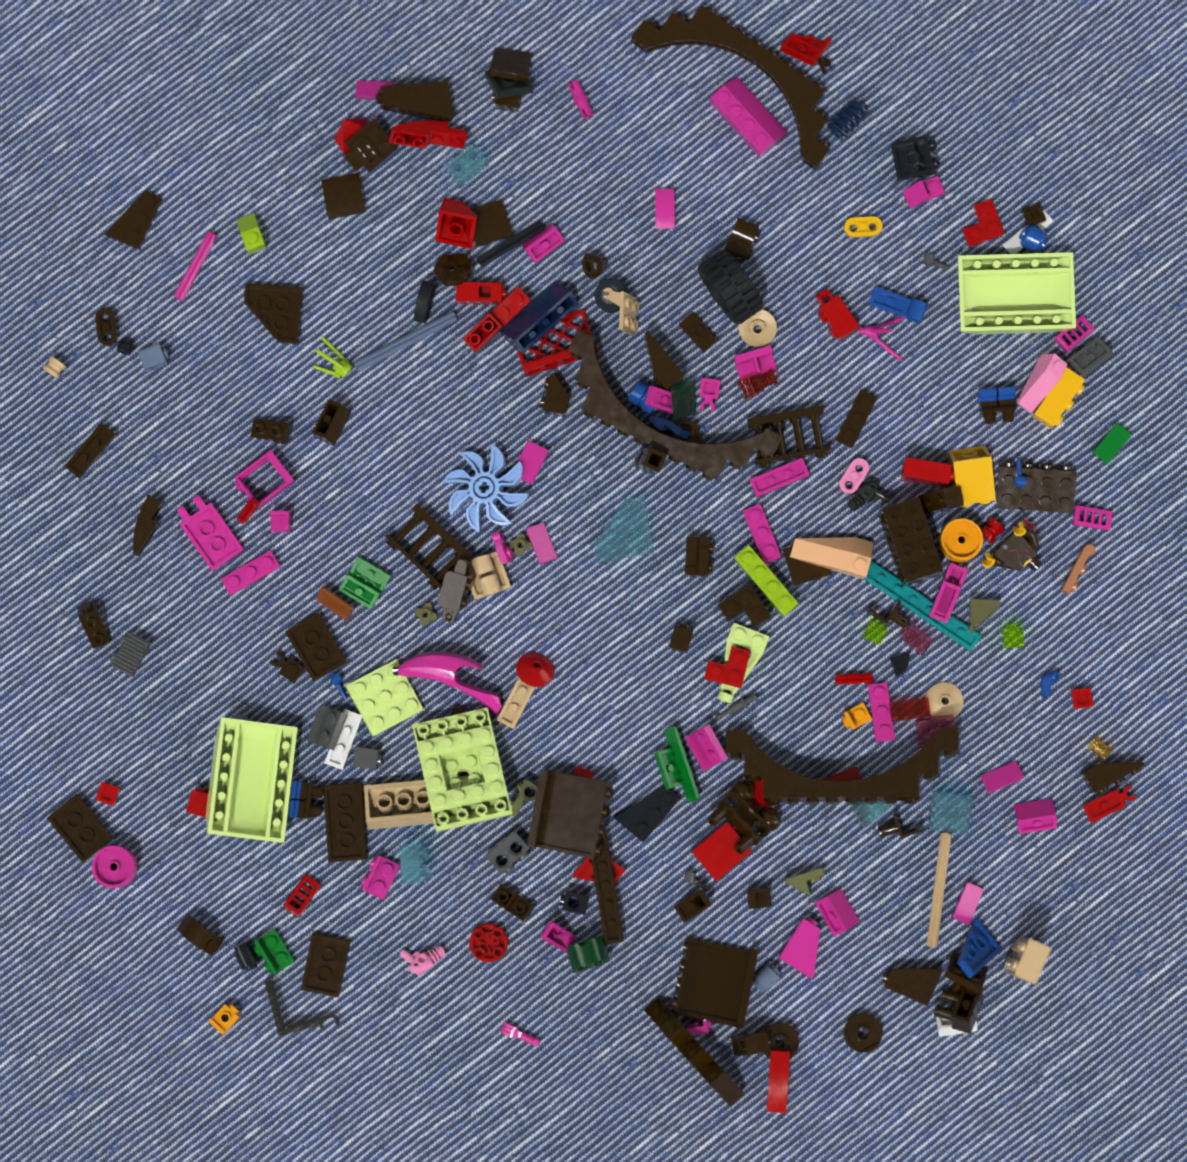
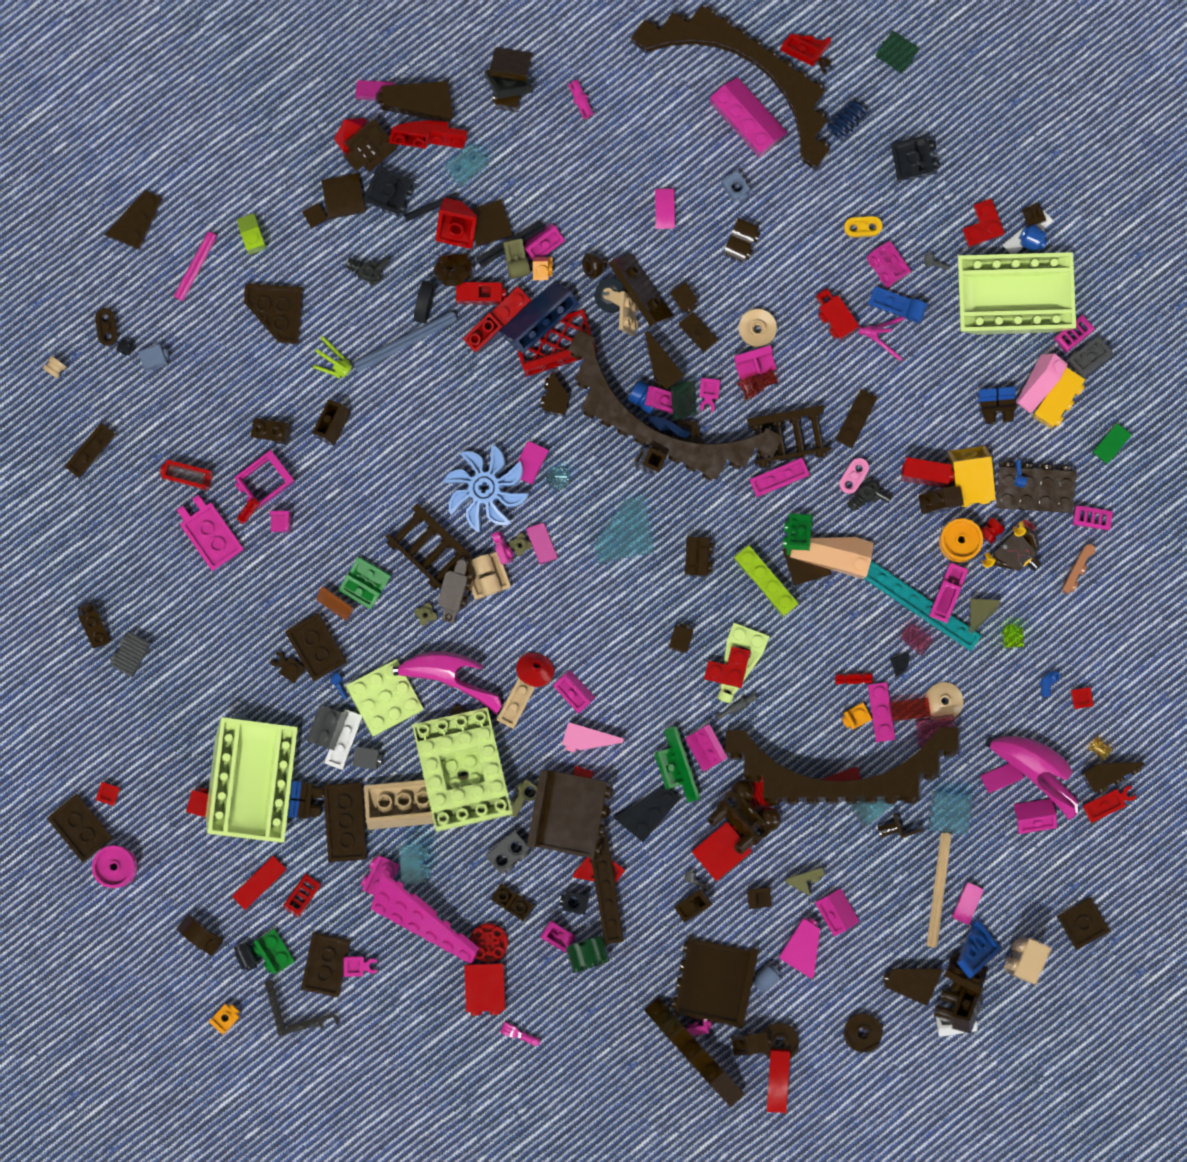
dark brown slope [133,495,164,557] -> none
dark pink plate [221,550,281,596] -> none
bright pink piece [400,945,446,976] -> none
black tyre [697,250,764,324] -> none
dark brown brick [717,585,771,628] -> none
dark pink plate [742,504,782,564] -> none
clear neon green plate [862,620,888,646] -> none
dark brown bracket [866,601,911,630] -> none
dark brown brick [878,497,943,588] -> none
dark pink slope [902,176,945,209] -> none
none -> red window [160,459,214,492]
none -> red tile [232,856,287,910]
none -> dark brown tile [302,203,328,229]
none -> dark pink plate [343,956,377,977]
none -> pearl dark grey piece [345,257,390,286]
none -> black plate [363,166,415,217]
none -> dark pink wing [371,869,479,964]
none -> black piece [404,192,459,222]
none -> red brick [464,963,506,1016]
none -> olive plate [502,237,530,279]
none -> light orange brick [533,257,553,280]
none -> clear light blue gear [546,466,570,489]
none -> dark pink slope [553,670,595,714]
none -> bright pink slope [562,722,624,753]
none -> dark brown plate [609,253,673,326]
none -> dark brown brick [670,282,698,314]
none -> sand blue brick [721,170,750,203]
none -> green bracket [783,513,812,555]
none -> dark pink bracket [866,241,912,288]
none -> clear green piece [875,30,920,74]
none -> dark pink piece [985,736,1078,820]
none -> dark brown tile [1056,897,1110,950]

